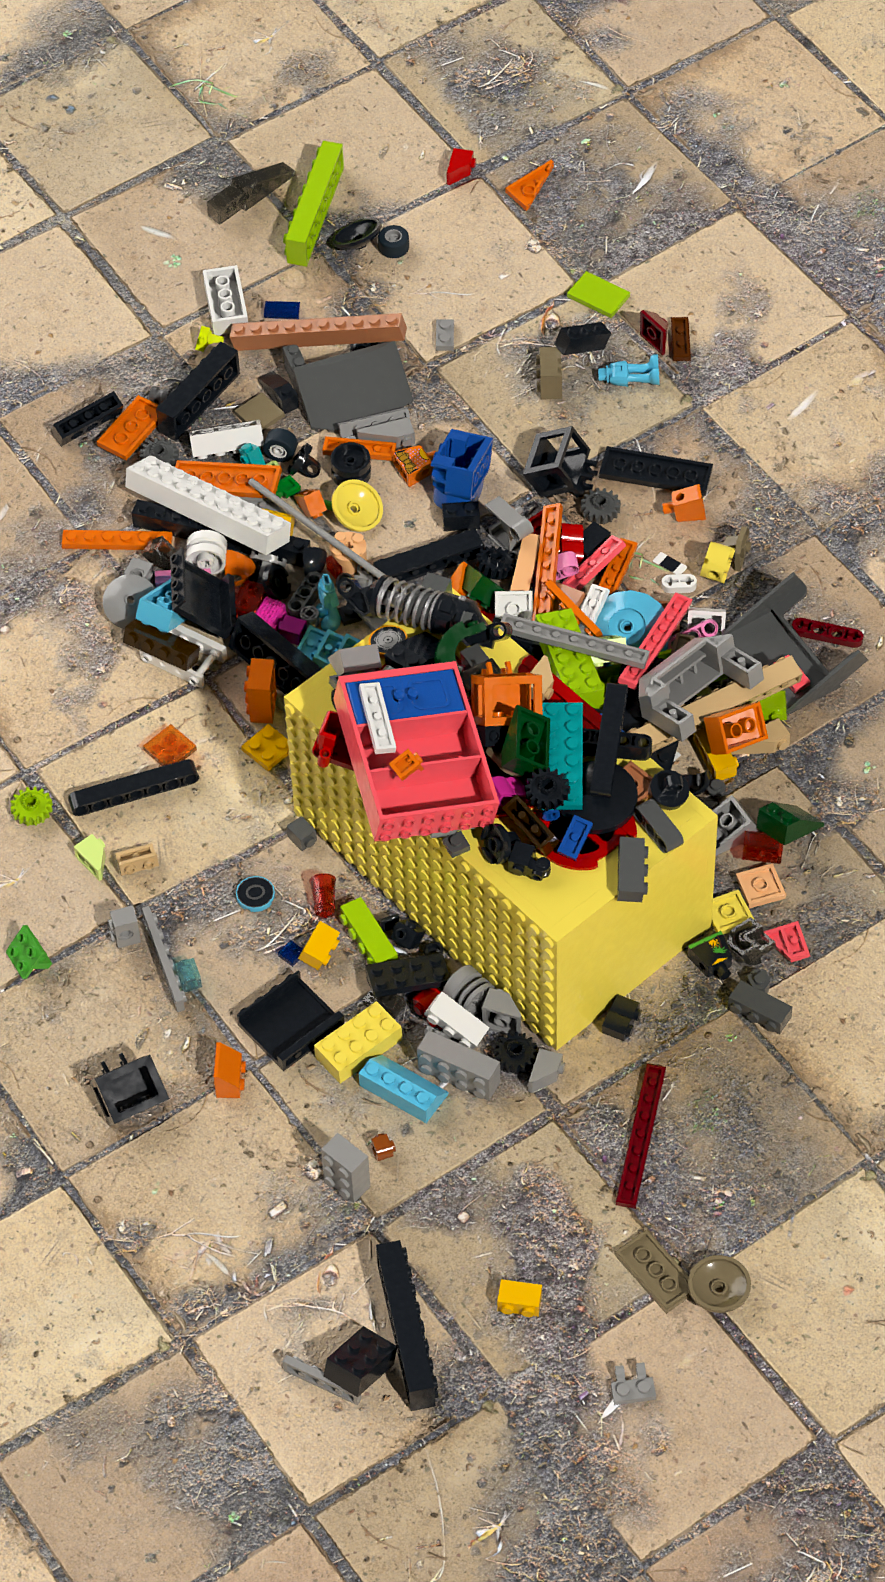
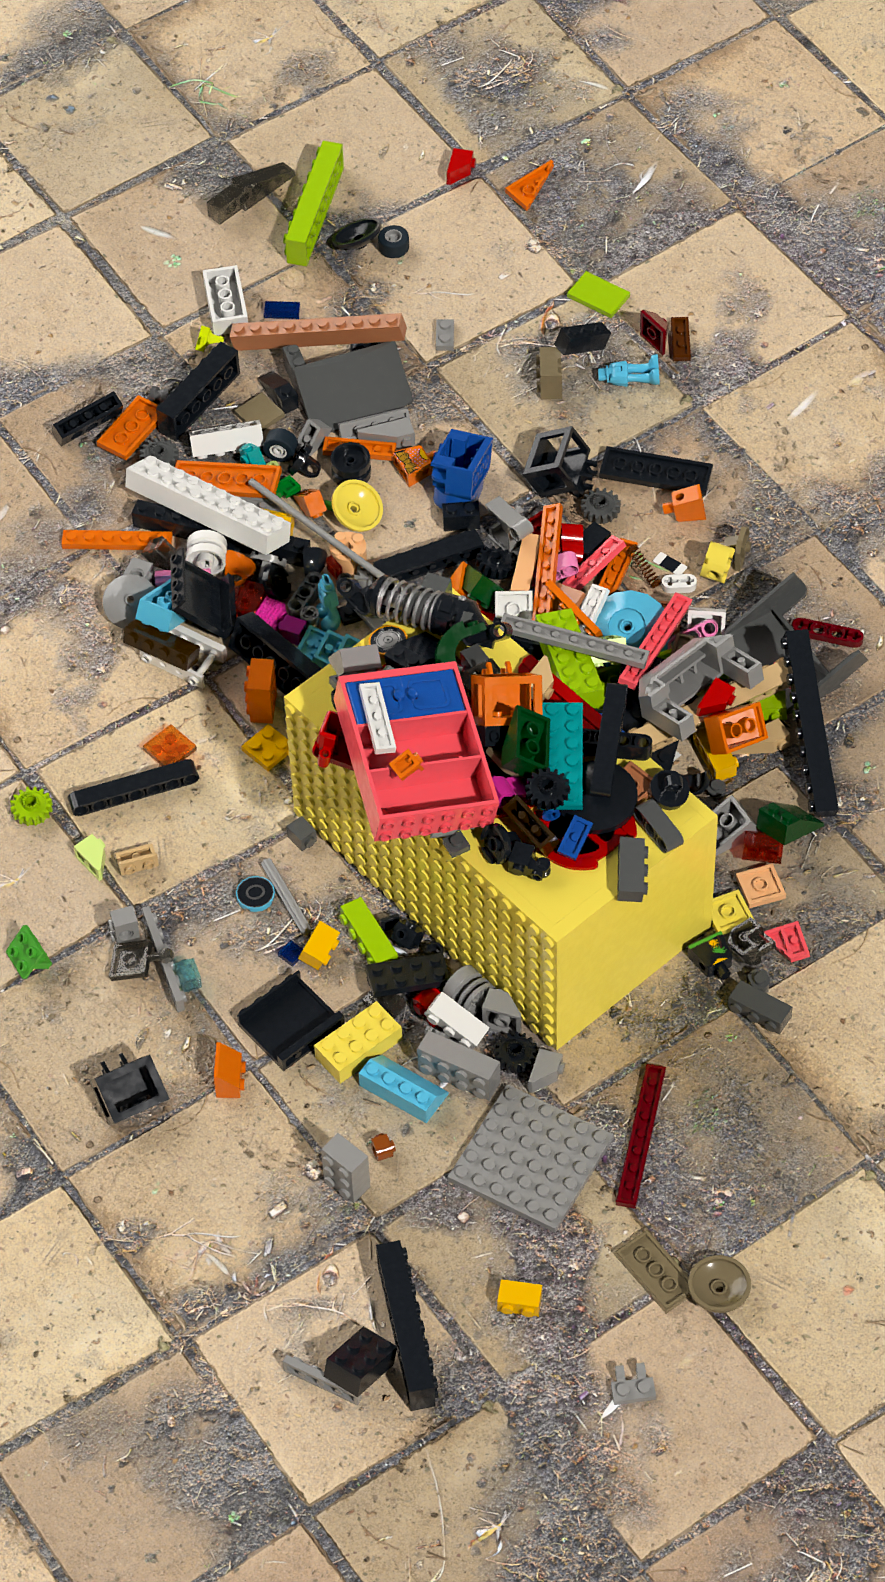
clear red plant [309,874,336,919] -> none
black brick [602,994,642,1041] -> none
none -> clear smoke plate [109,939,174,981]
none -> light grey axle [261,858,312,935]
none -> light grey slope [295,419,332,456]
none -> light grey plate [448,1084,614,1233]
none -> reddish brown piece [627,544,662,588]
none -> red slope [695,677,736,716]
none -> black brick [780,629,839,818]

